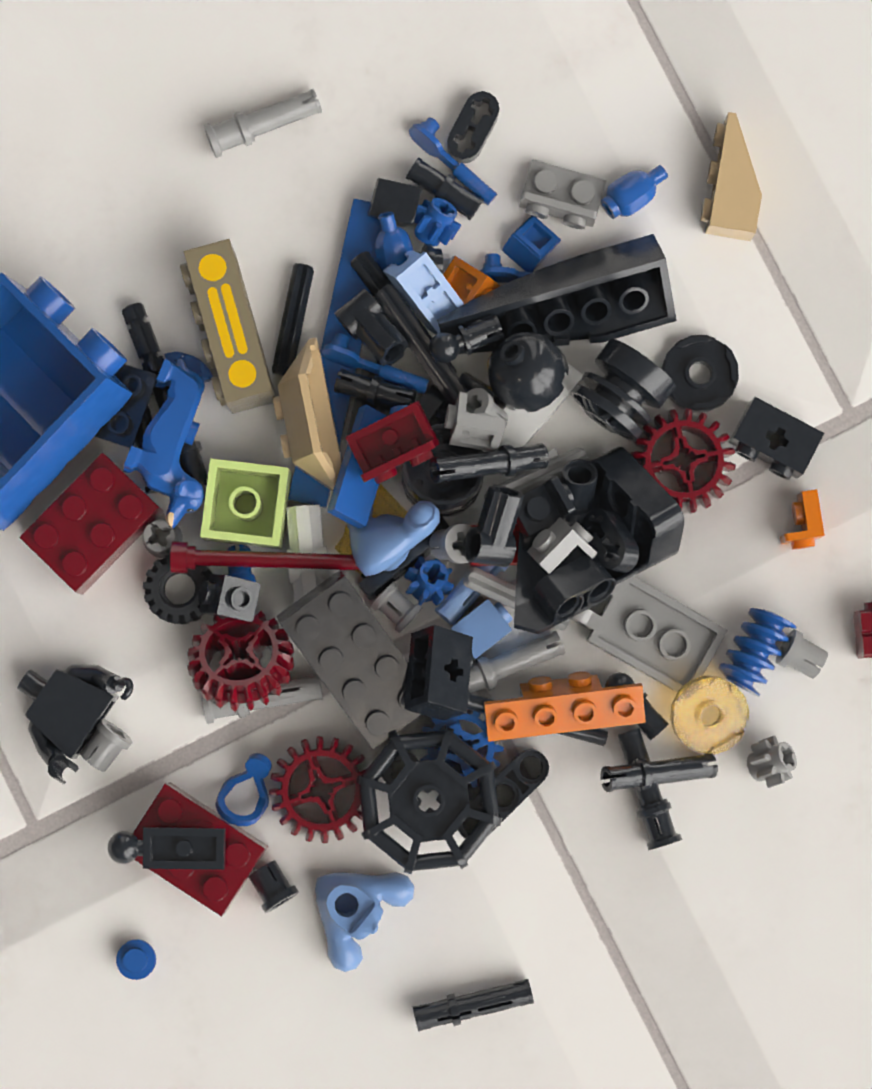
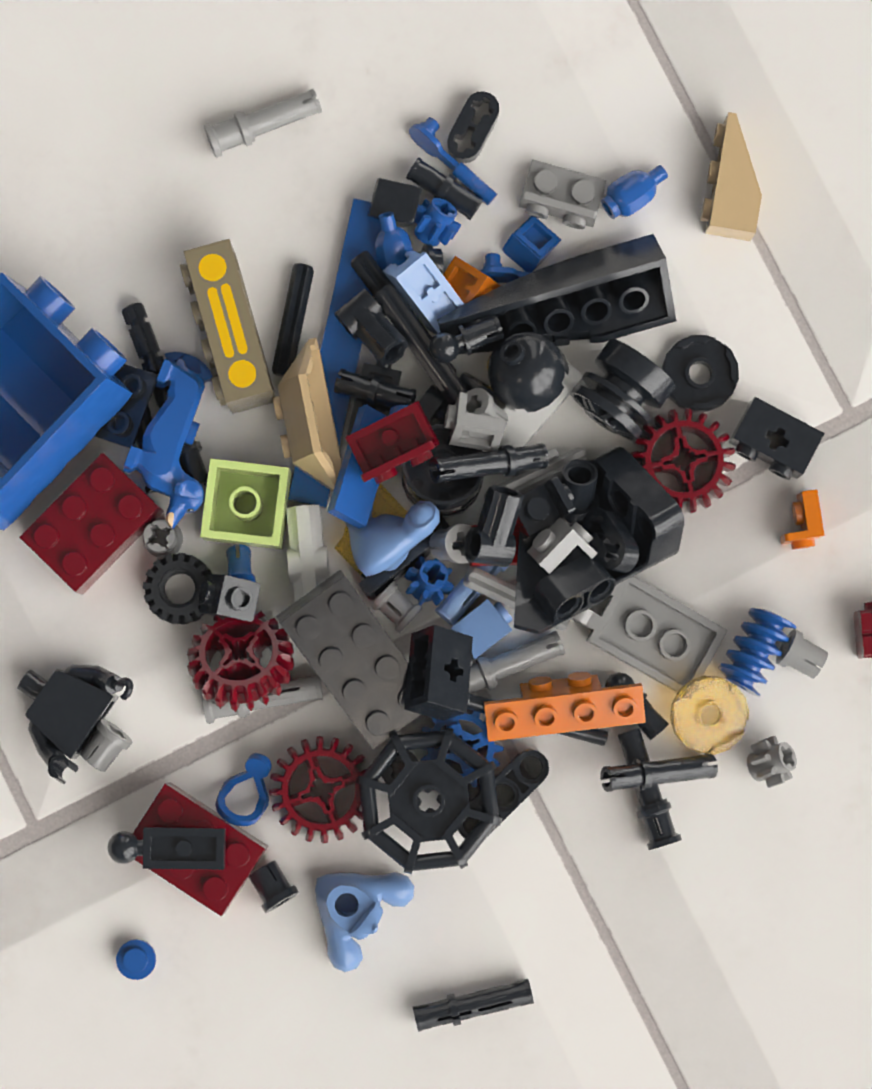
dark red piece [170,541,359,573] -> none
blue piece [322,333,429,394] -> none

